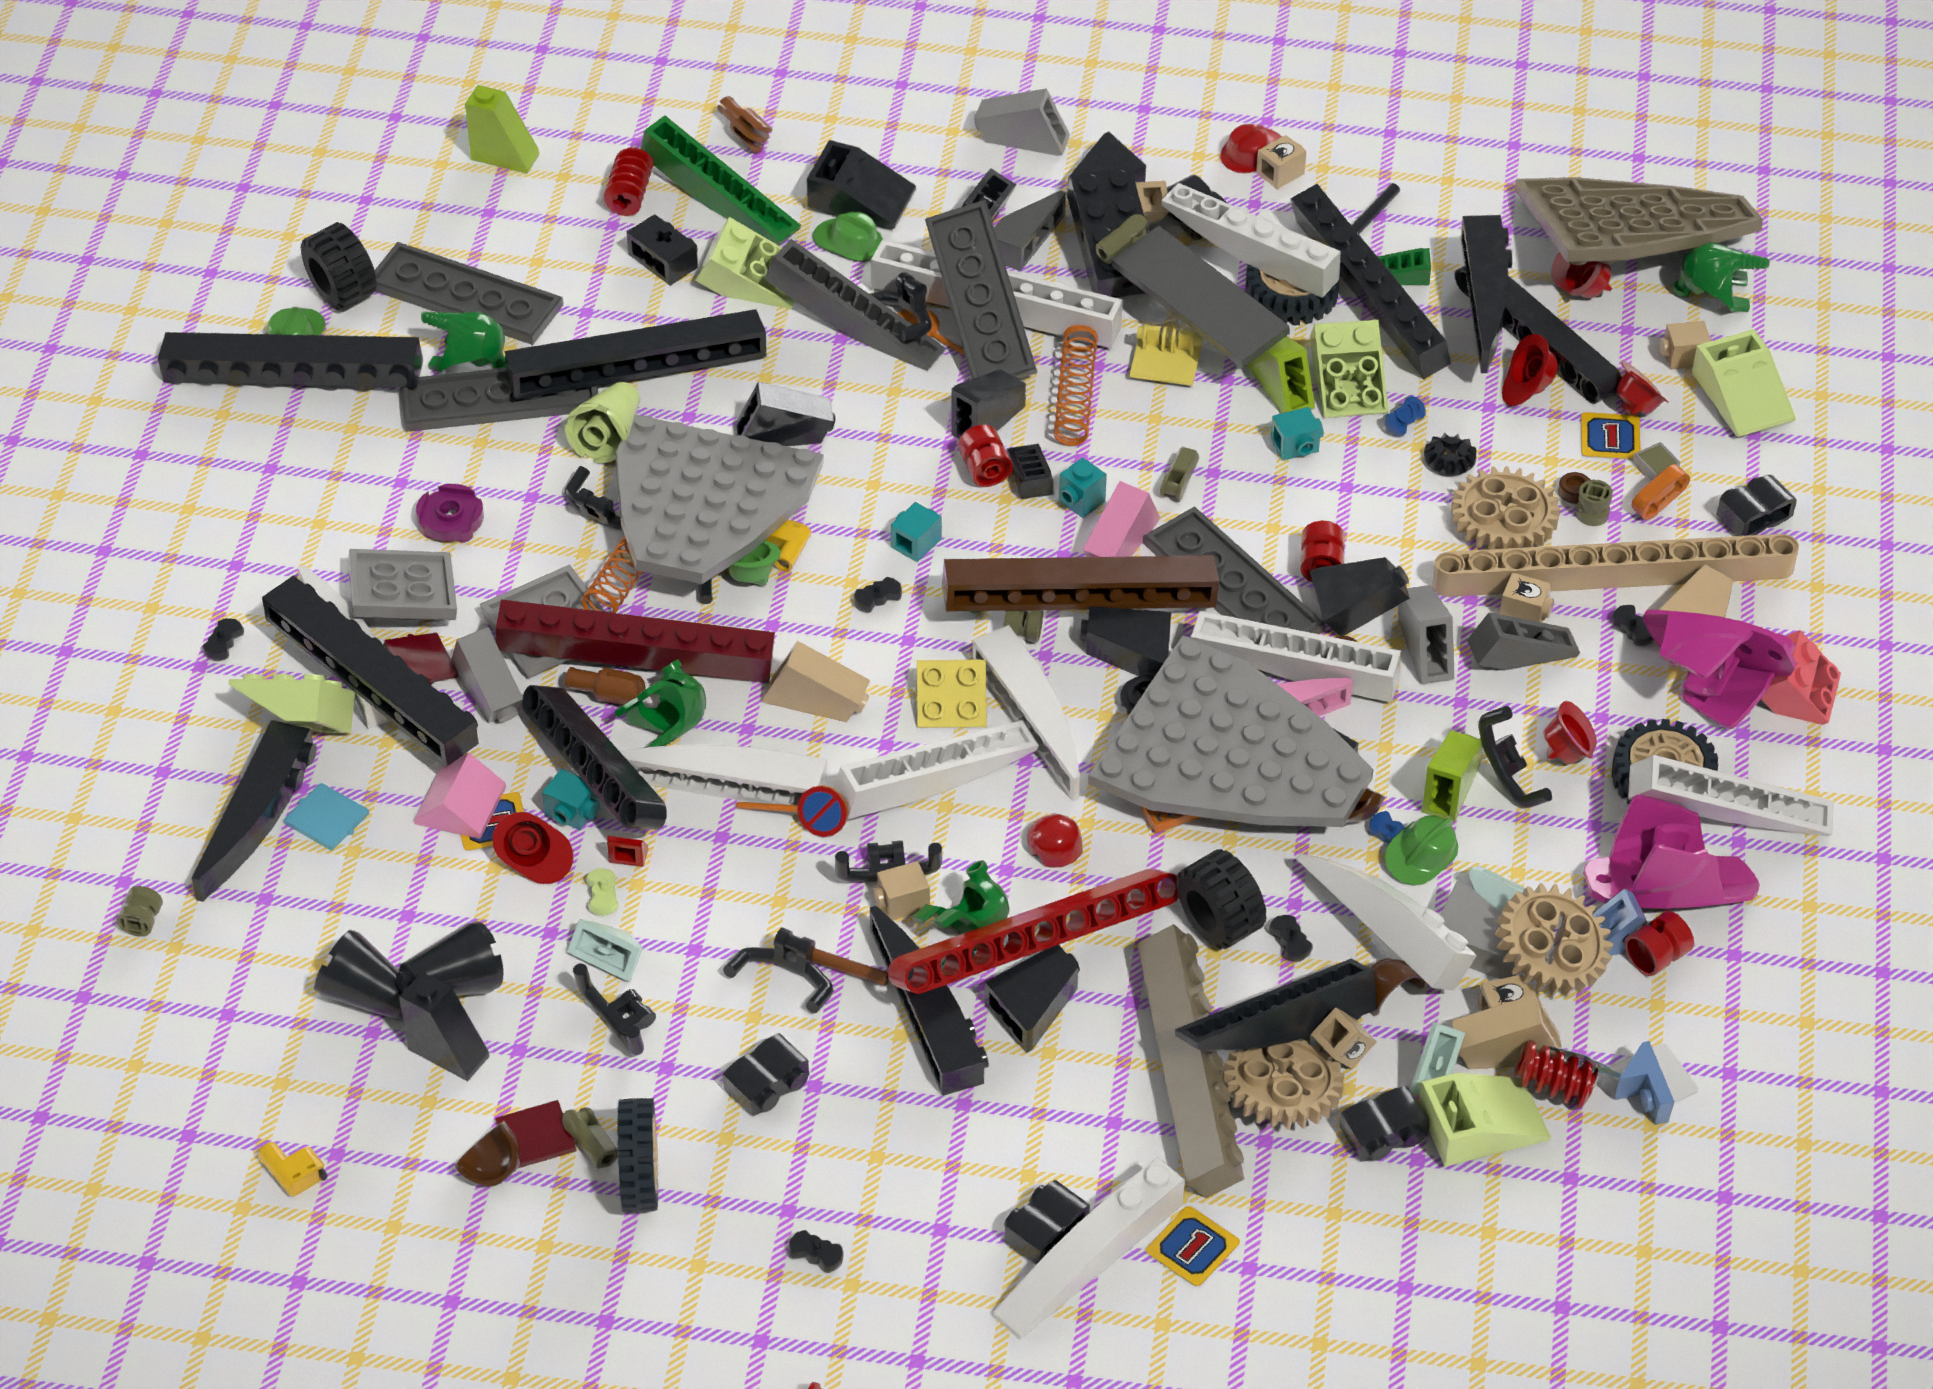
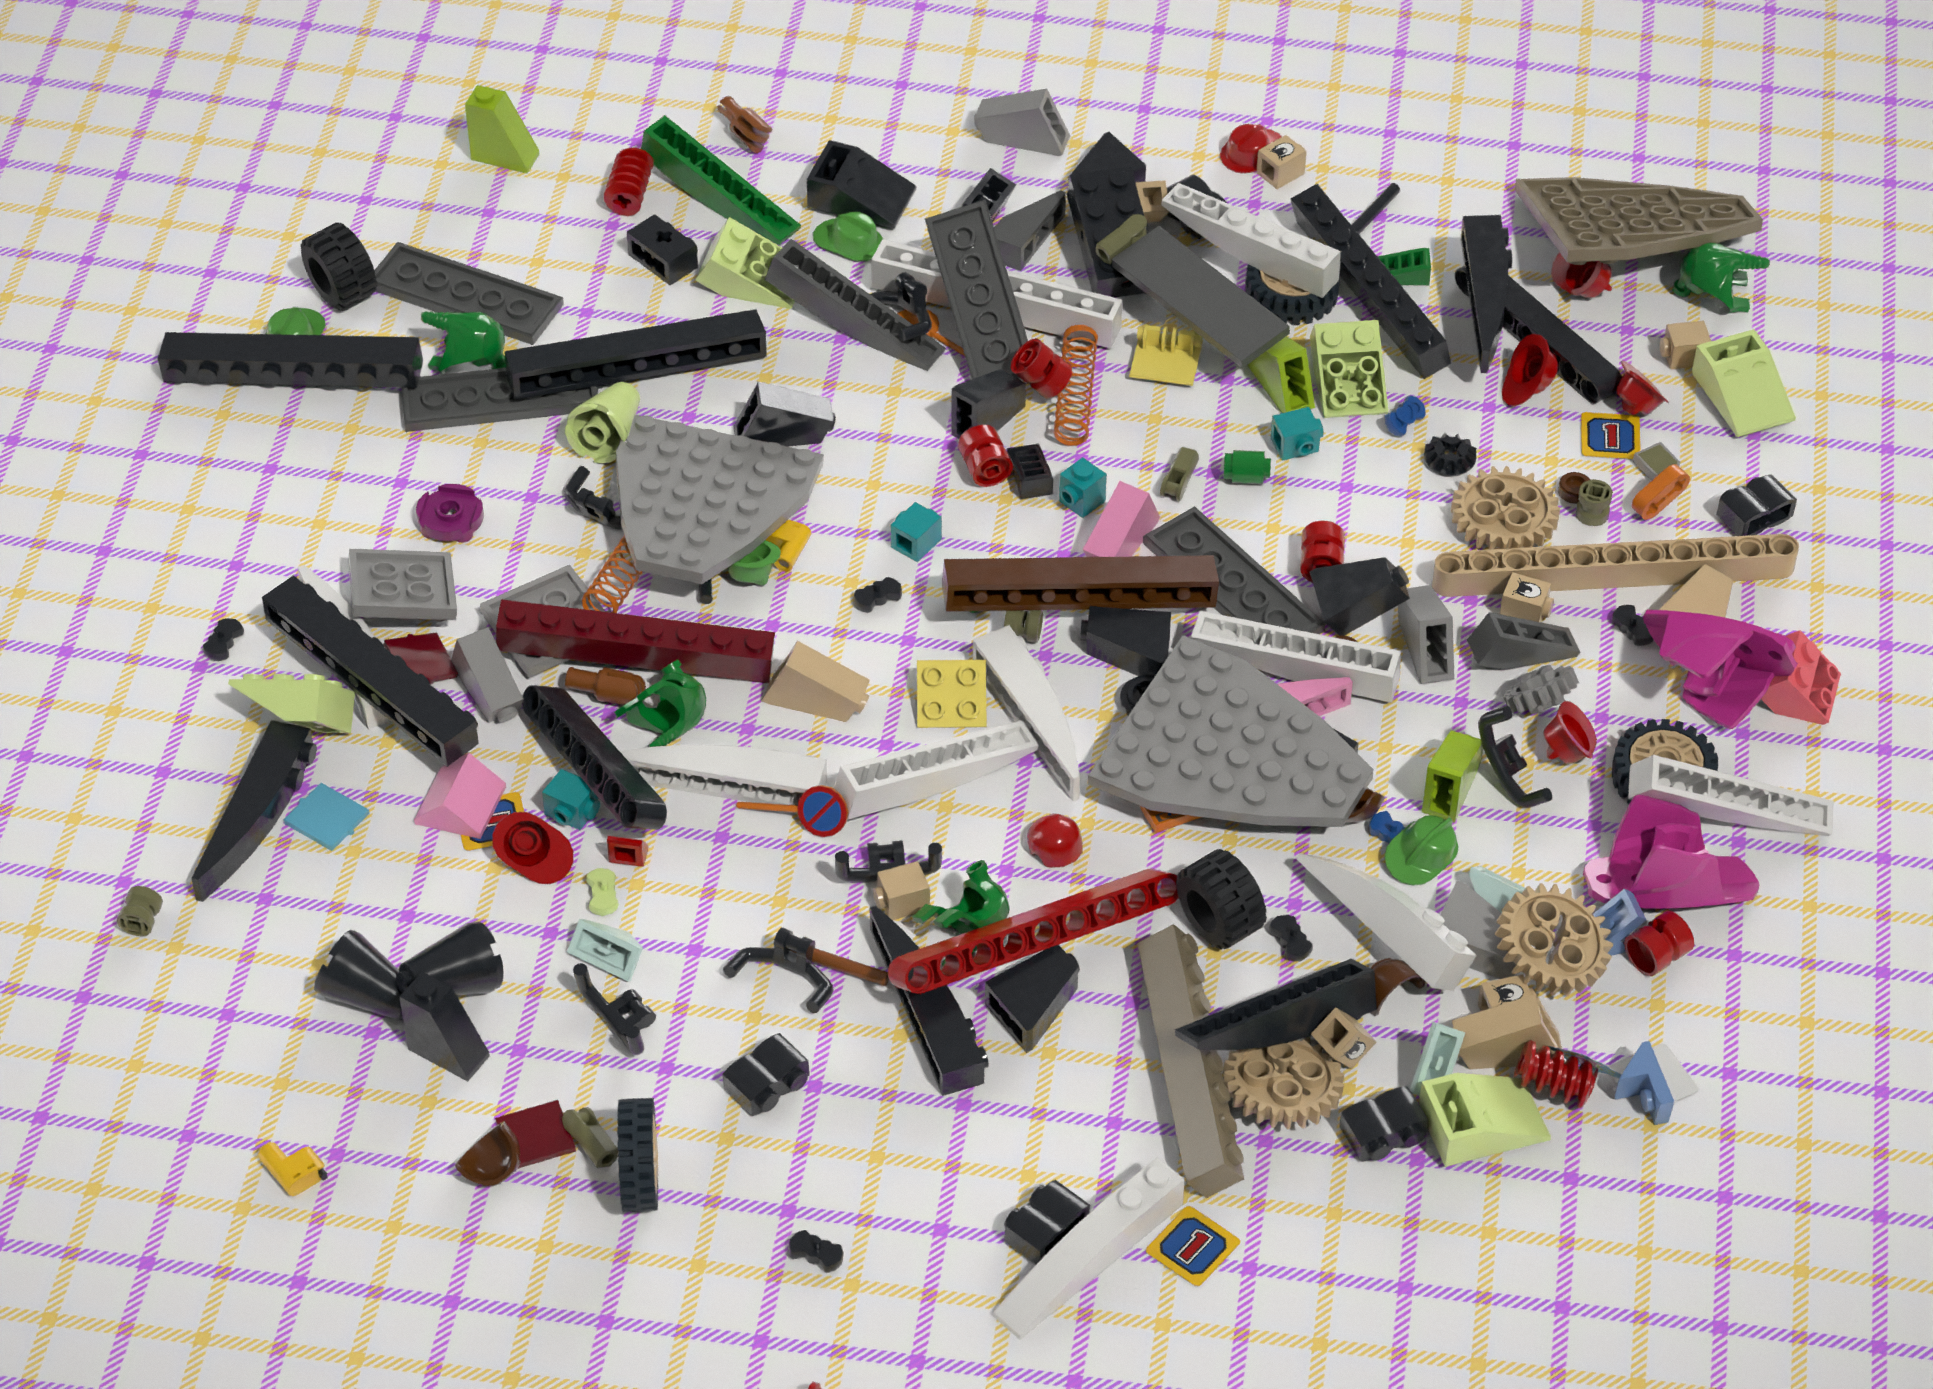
none -> red wheel [1011,338,1072,399]
none -> green brick [1224,450,1271,484]
none -> light grey gear [1503,665,1579,714]

